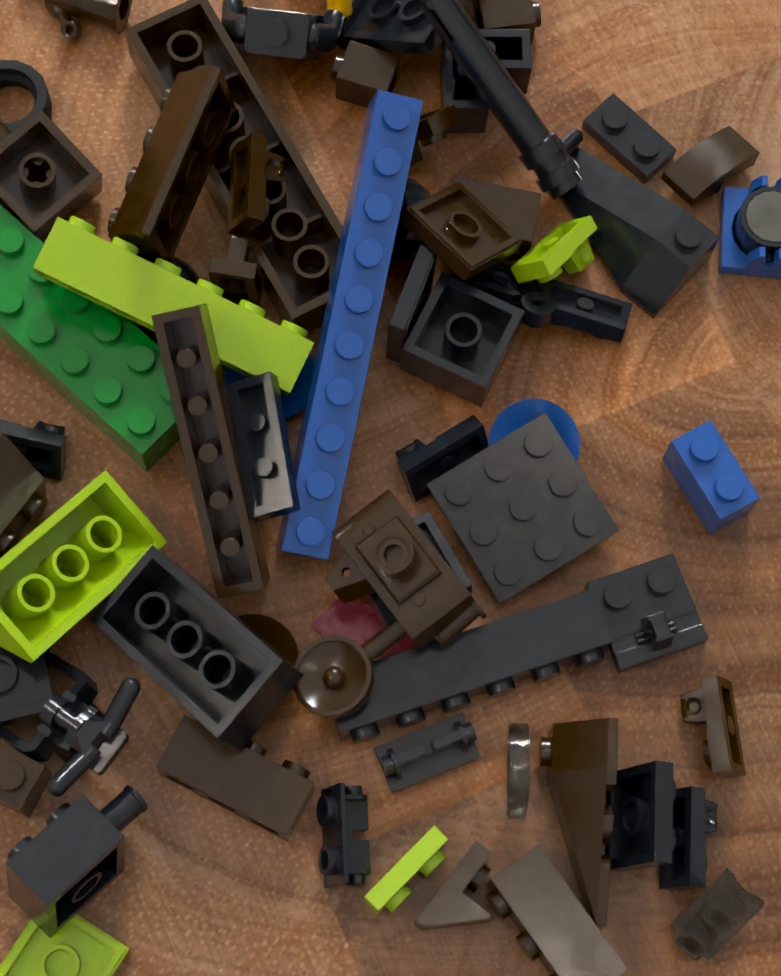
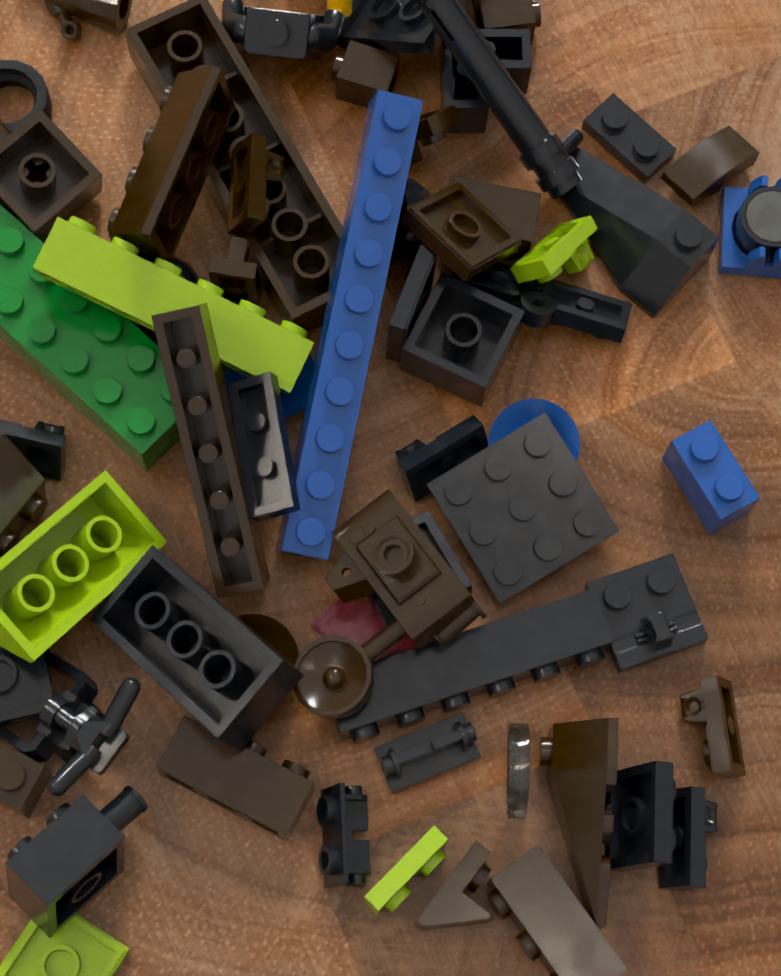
clear smoke hips [671,868,765,961] -> none

